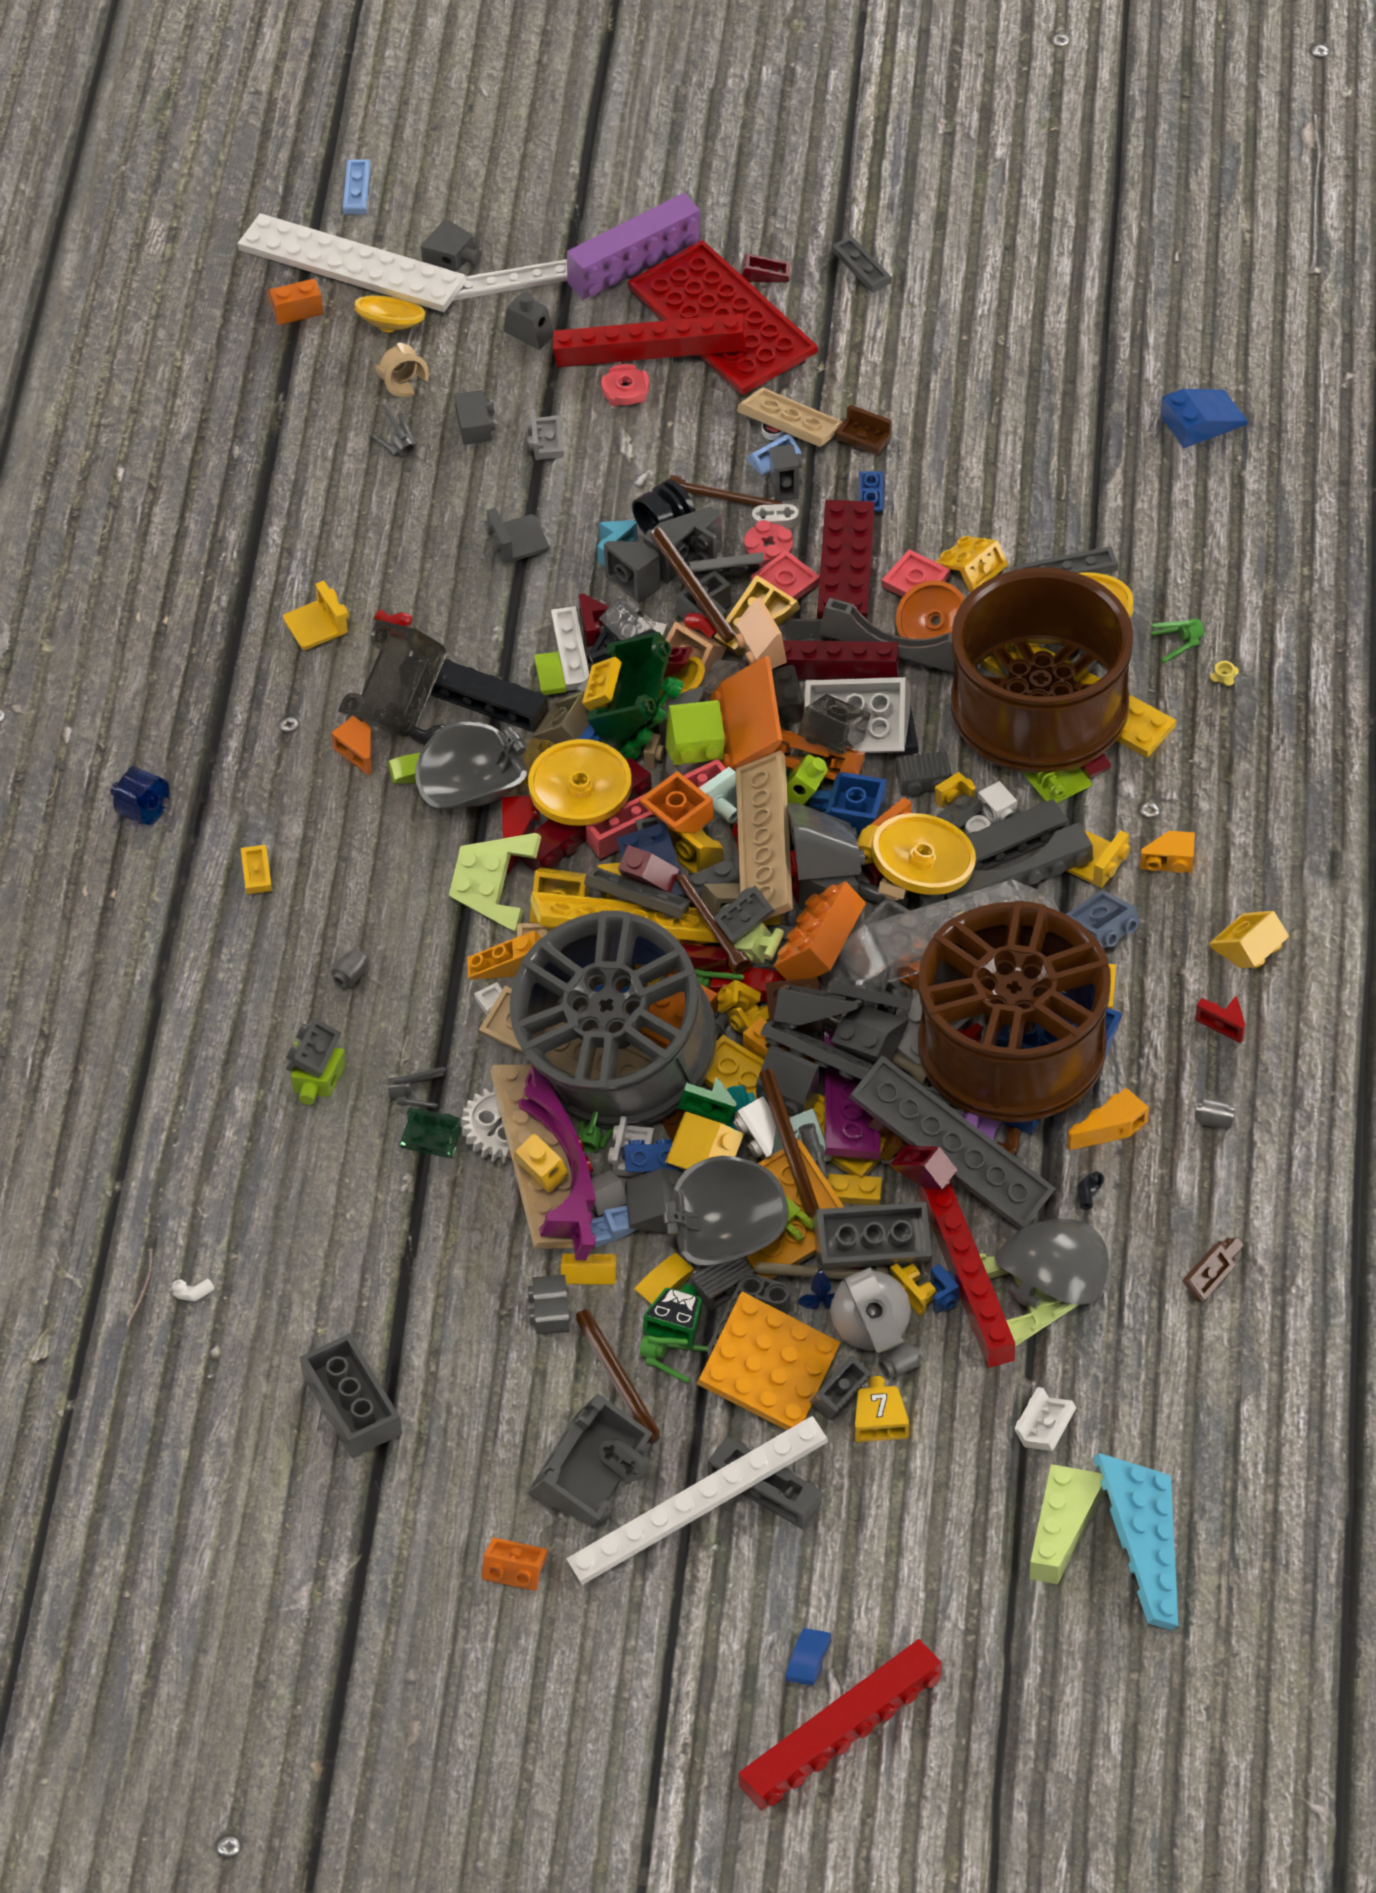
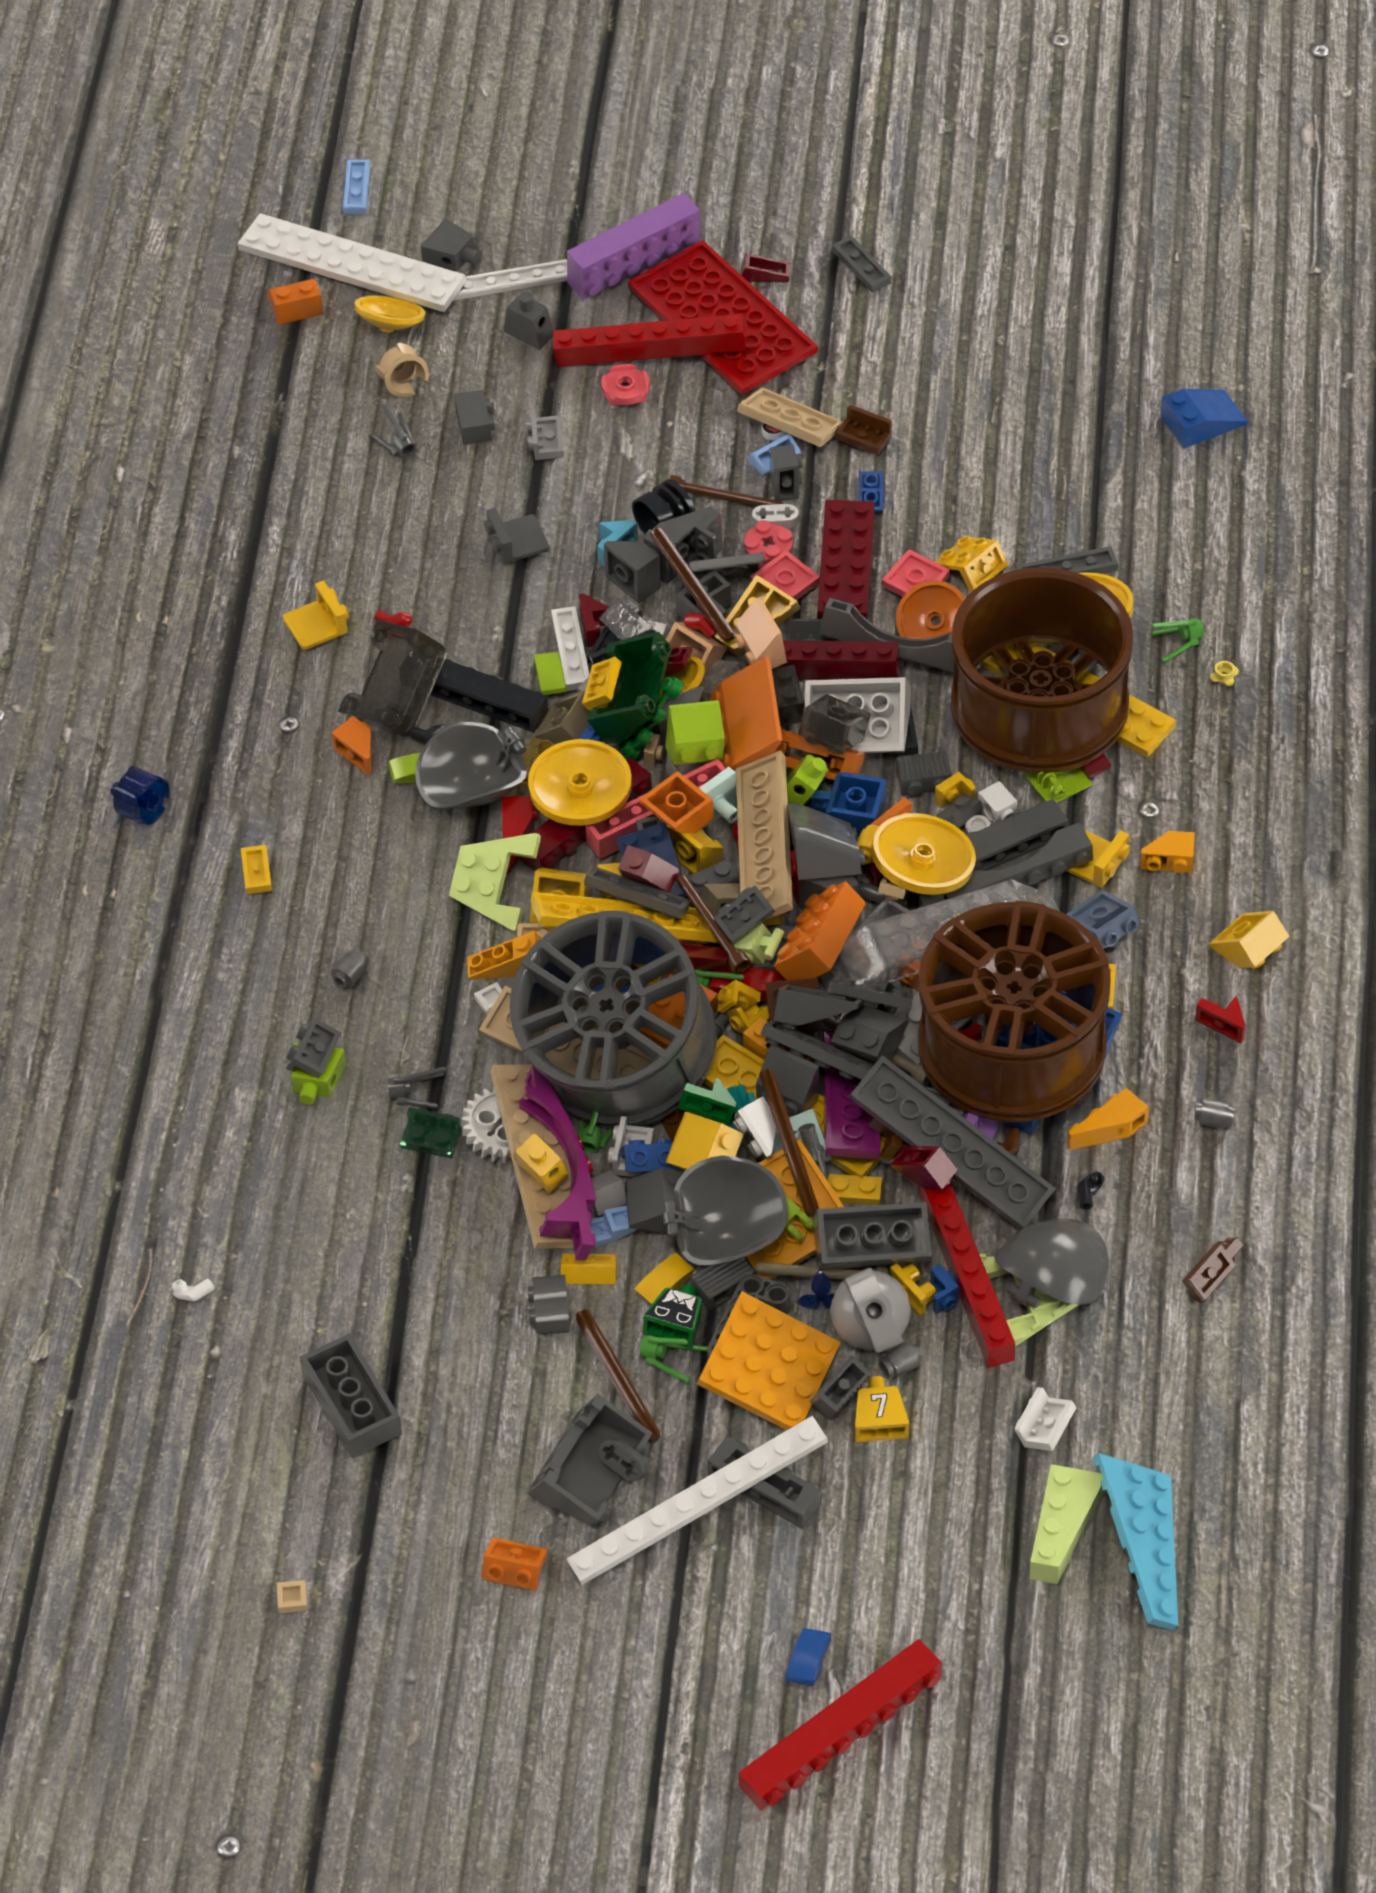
none -> tan plate [277,1580,308,1613]

